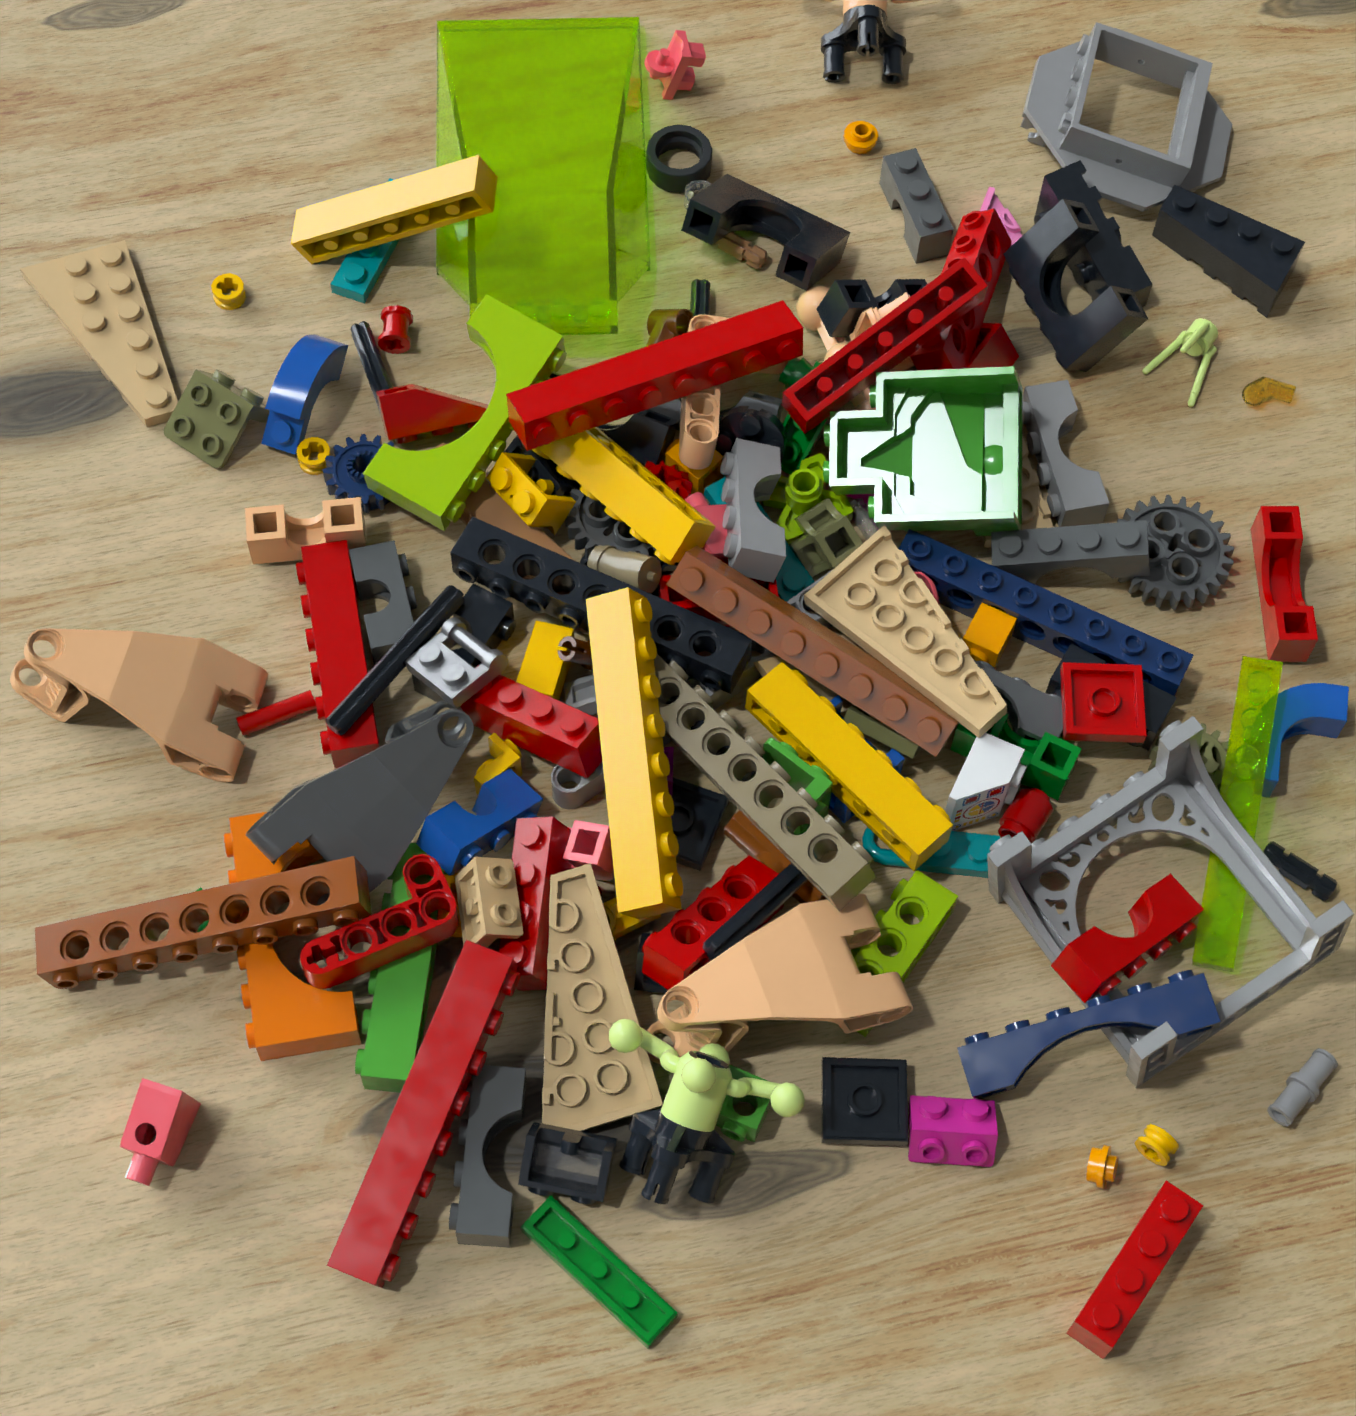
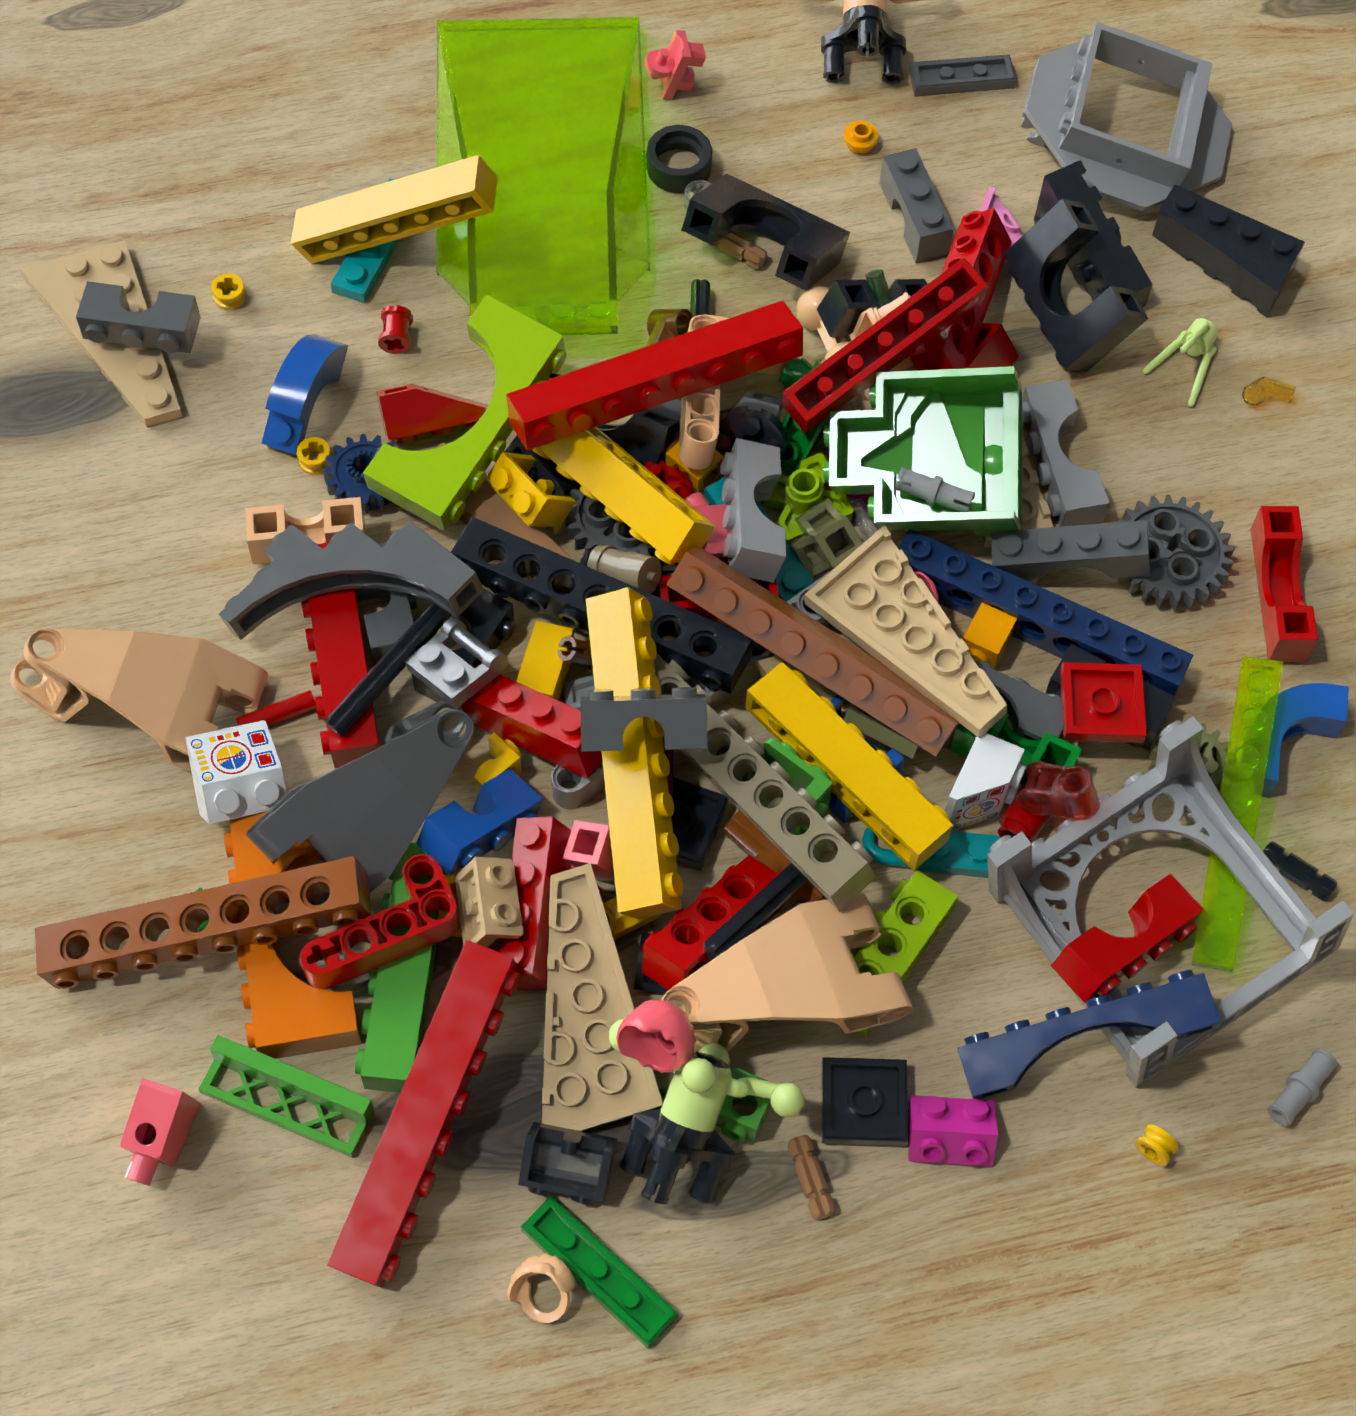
olive bracket [164,369,270,469] -> none
black axle [350,321,393,414] -> none
dark grey arch [449,1065,527,1248] -> none
red arch [1066,1180,1204,1359] -> none
light orange plate [1086,1145,1118,1189] -> none
none -> dark grey arch [76,281,201,353]
none -> white slope [185,720,287,824]
none -> bright green fence [199,1035,375,1158]
none -> dark grey arch [219,521,484,640]
none -> light nougat piece [507,1253,575,1323]
none -> dark grey arch [580,687,707,752]
none -> coral hair [616,999,696,1073]
none -> medium nougat axle [788,1135,835,1220]
none -> clear green arm [865,269,894,309]
none -> light grey pin [894,467,975,512]
none -> dark grey tile [909,54,1016,97]
none -> clear red piece [1016,762,1100,820]

